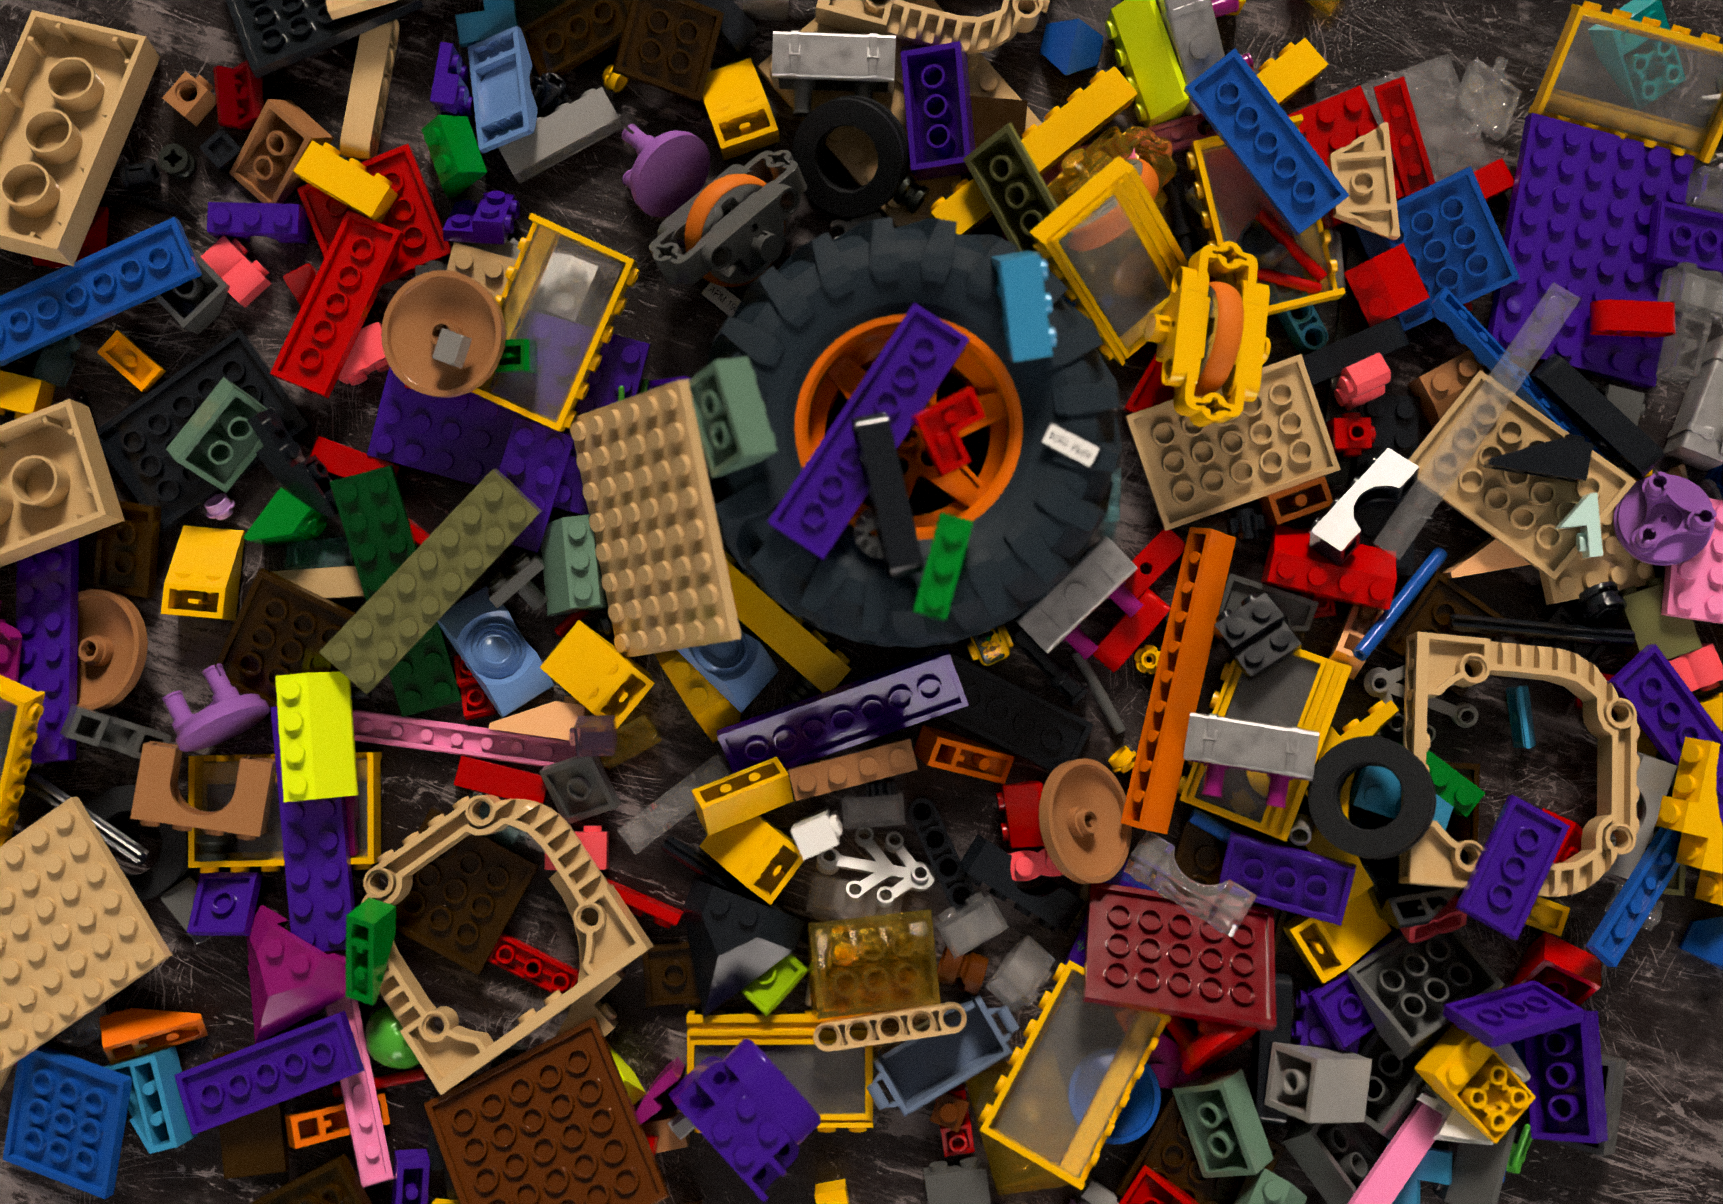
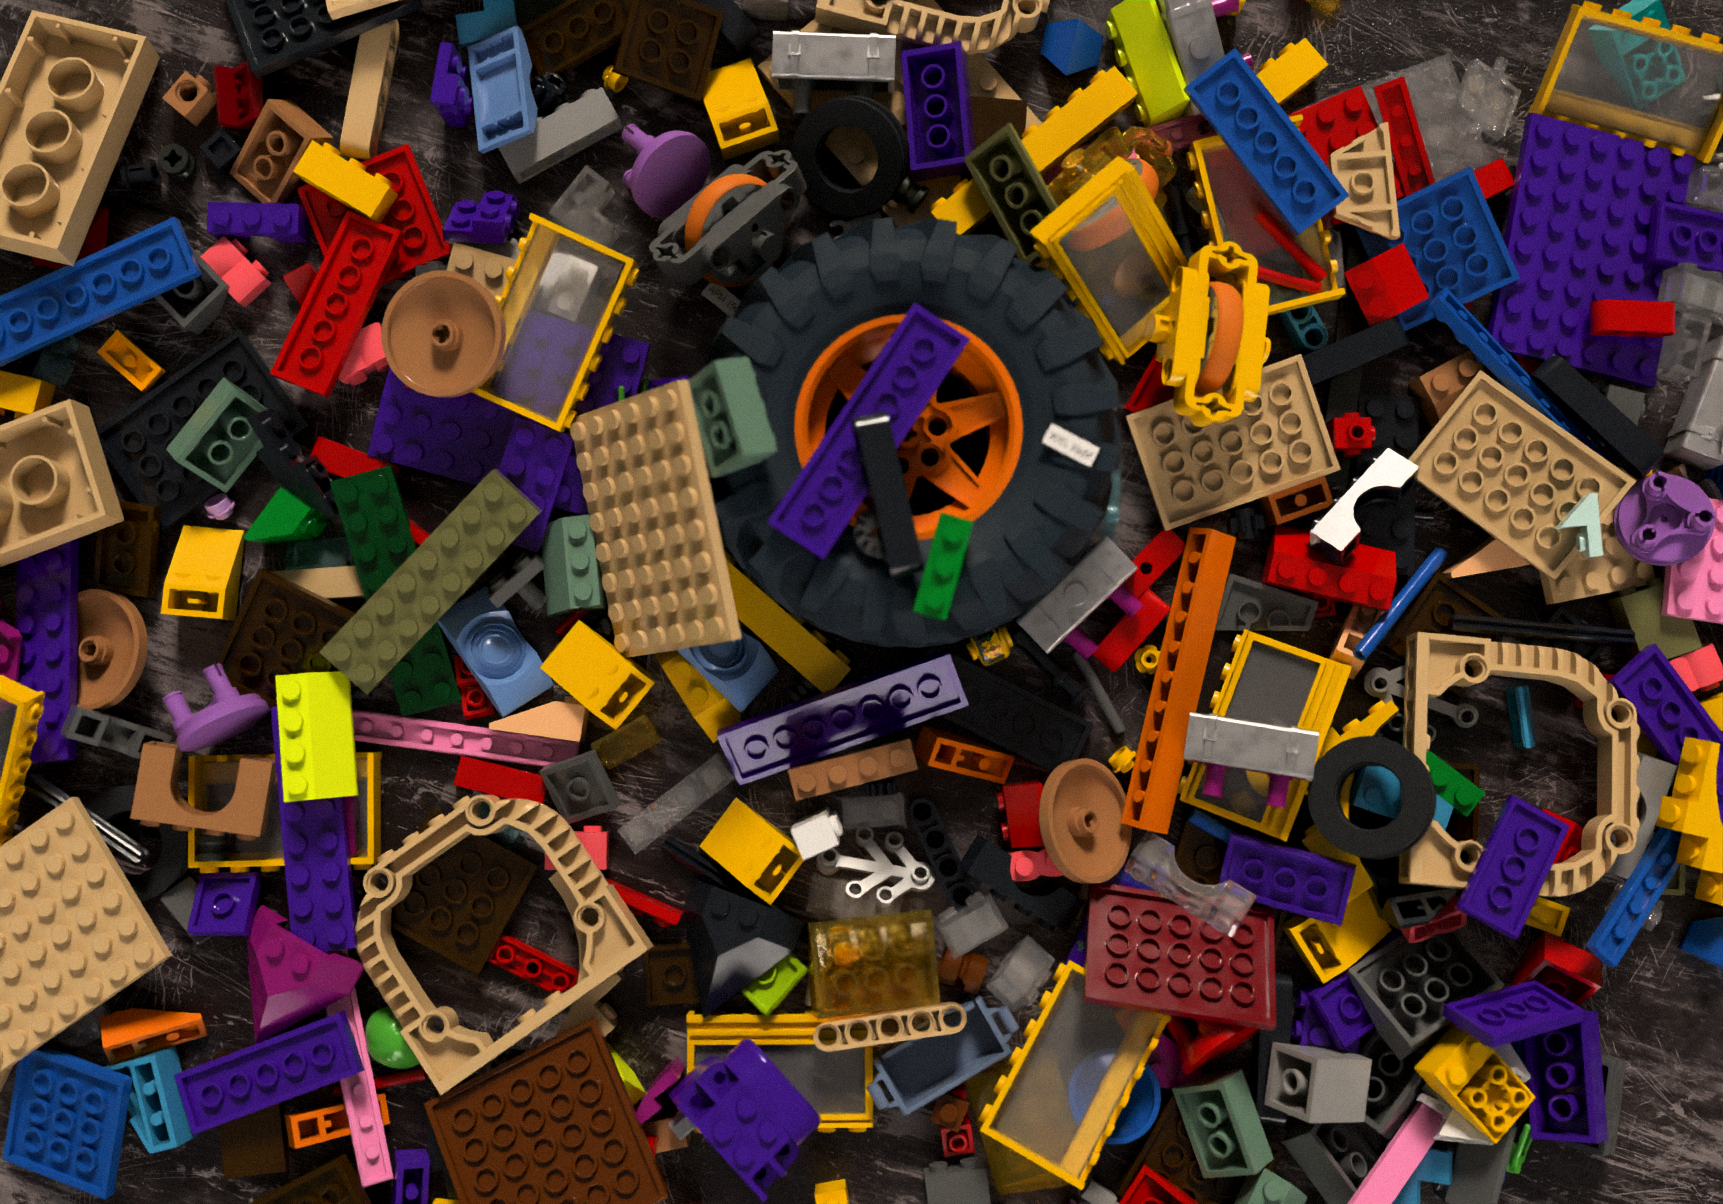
green slope [346,898,396,1005] -> none
green slope [421,115,487,199] -> none
light grey slope [432,328,472,368] -> none
green slope [494,338,537,373] -> none
brick [569,715,618,757] -> none
yellow brick [691,756,794,836] -> none
red plate [911,386,986,477] -> none
dark azure wedge [991,251,1057,362] -> none
black plate [1213,592,1302,681] -> none
black helmet [1237,219,1292,270] -> none
light grey hinge [1289,814,1314,846] -> none
coral brick [1334,352,1391,411] -> none
clear plate [1372,282,1581,560] -> none
black slope [1483,434,1594,484] -> none
black wheel [1574,581,1627,625] -> none
none -> clear brick [549,165,620,258]

